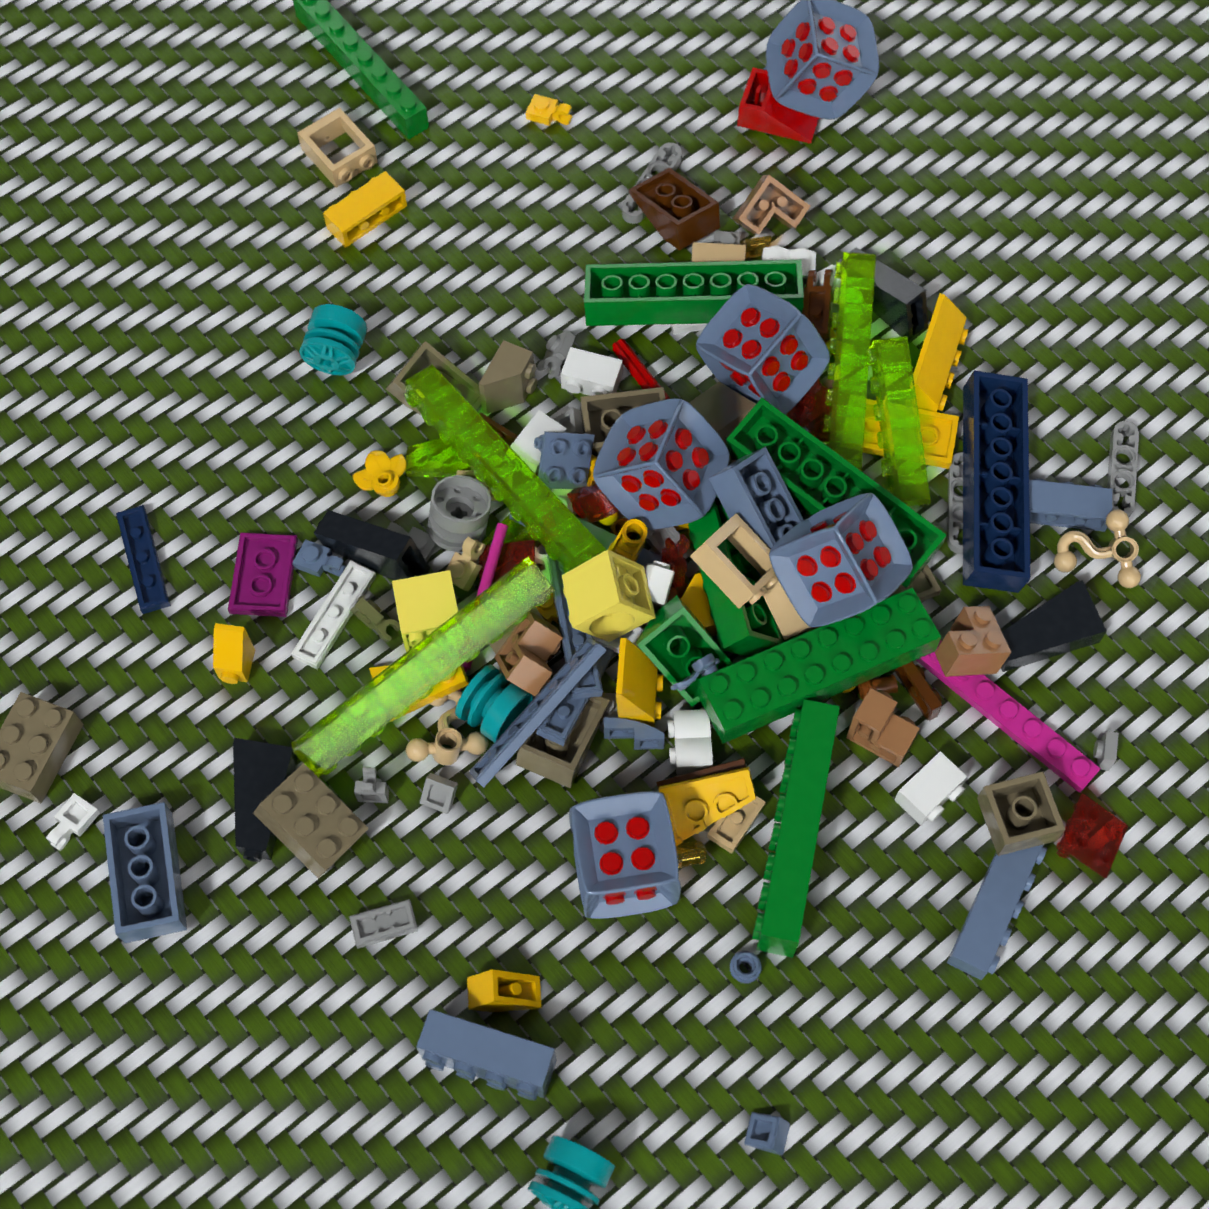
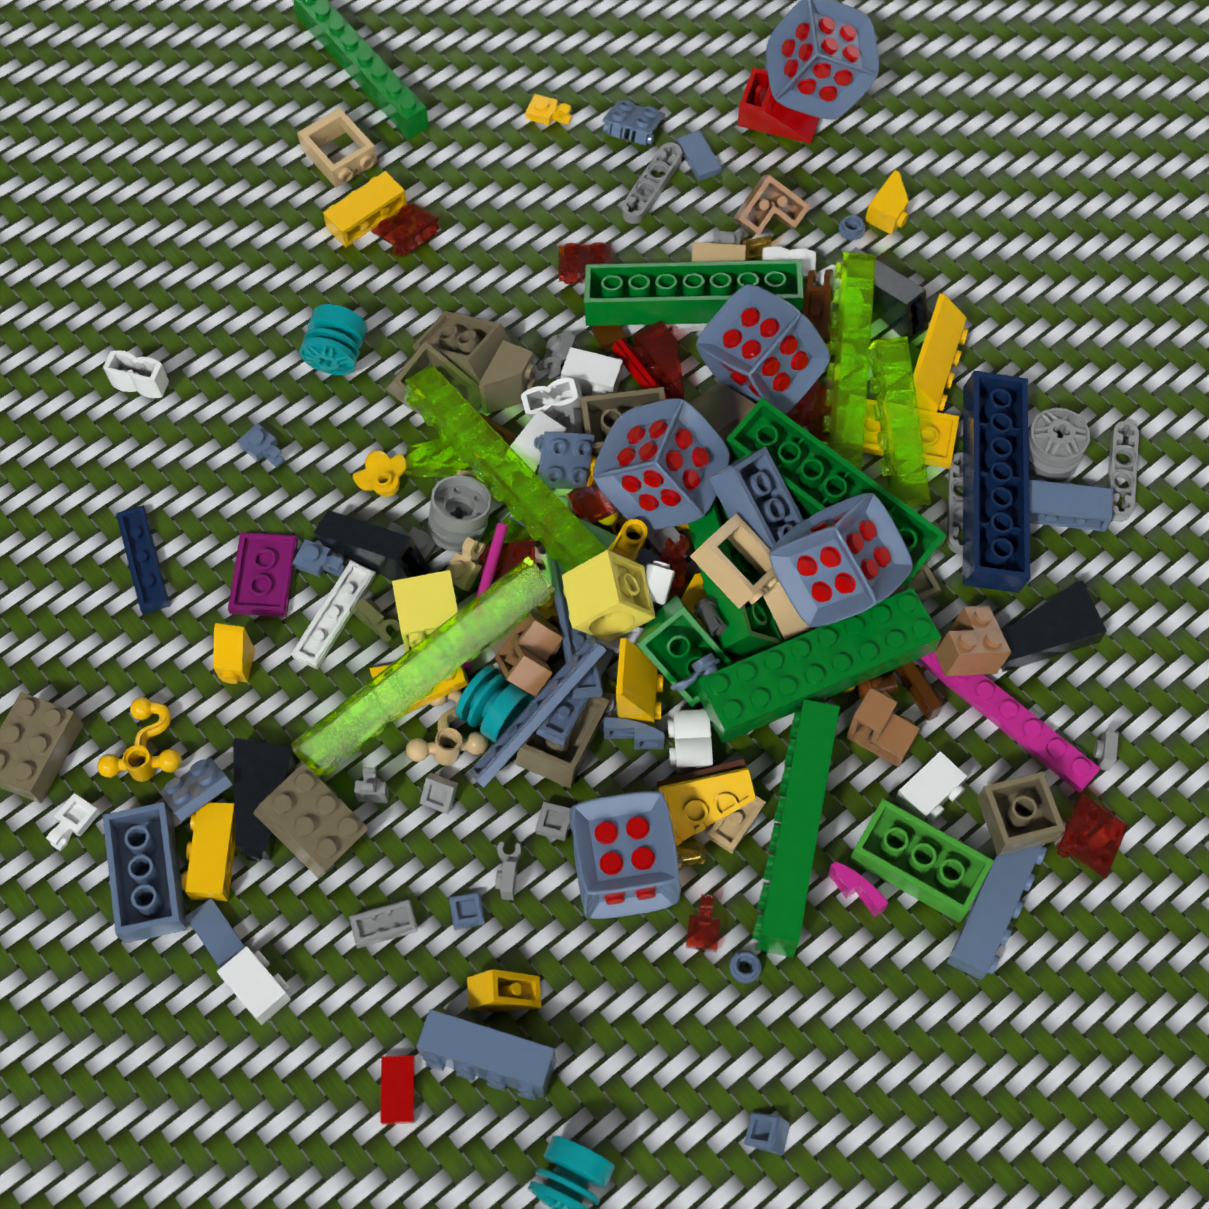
reddish brown slope [629,167,720,251] -> none
tan piece [1054,509,1141,588] -> none
none -> yellow piece [97,697,182,782]
none -> white brick [103,350,169,398]
none -> sand blue plate [159,756,232,821]
none -> yellow brick [182,802,236,902]
none -> sand blue tile [185,898,245,968]
none -> white brick [216,946,291,1025]
none -> sand blue plate [237,423,285,468]
none -> clear red hinge [371,203,440,257]
none -> red tile [381,1055,415,1125]
none -> dark tan slope [412,311,511,384]
none -> sand blue tile [449,892,485,930]
none -> light grey plate [495,842,521,900]
none -> white brick [521,378,583,419]
none -> light grey plate [535,802,570,841]
none -> clear red hinge [559,242,612,284]
none -> reddish brown tile [591,325,627,351]
none -> sand blue hinge [602,100,665,146]
none -> clear red slope [633,320,685,400]
none -> sand blue tile [676,130,722,182]
none -> clear red plate [686,894,721,952]
none -> dark grey pin [694,598,727,637]
none -> dark pink slope [828,862,888,918]
none -> sand blue plate [839,215,865,241]
none -> bright green brick [849,799,994,923]
none -> yellow slope [865,170,909,235]
none -> light grey wheel [1028,408,1090,482]

